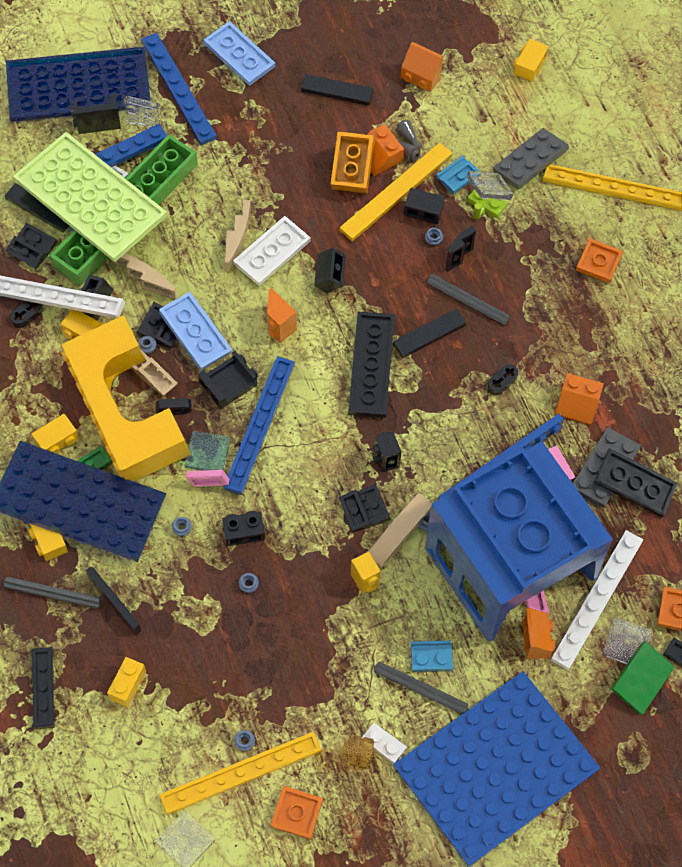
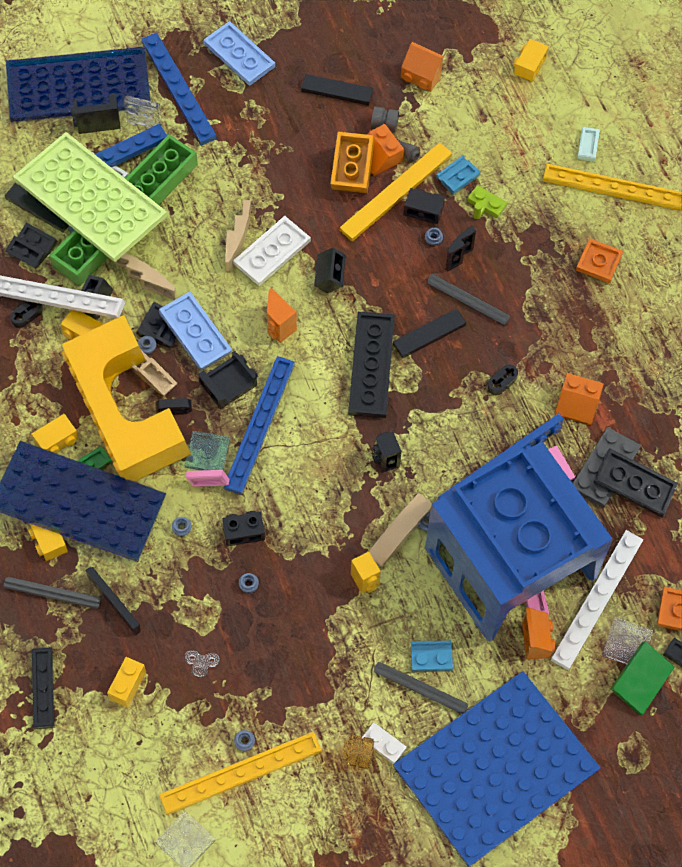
orange plate [270,786,323,840] -> none
black slope [339,483,391,532] -> none
dark grey cone [396,120,422,149] -> none
clear plate [466,171,513,200] -> none
dark grey plate [493,128,569,189] -> none
none -> clear piece [185,650,220,677]
none -> dark grey wheel [371,106,399,133]
none -> light aqua tile [577,127,600,162]

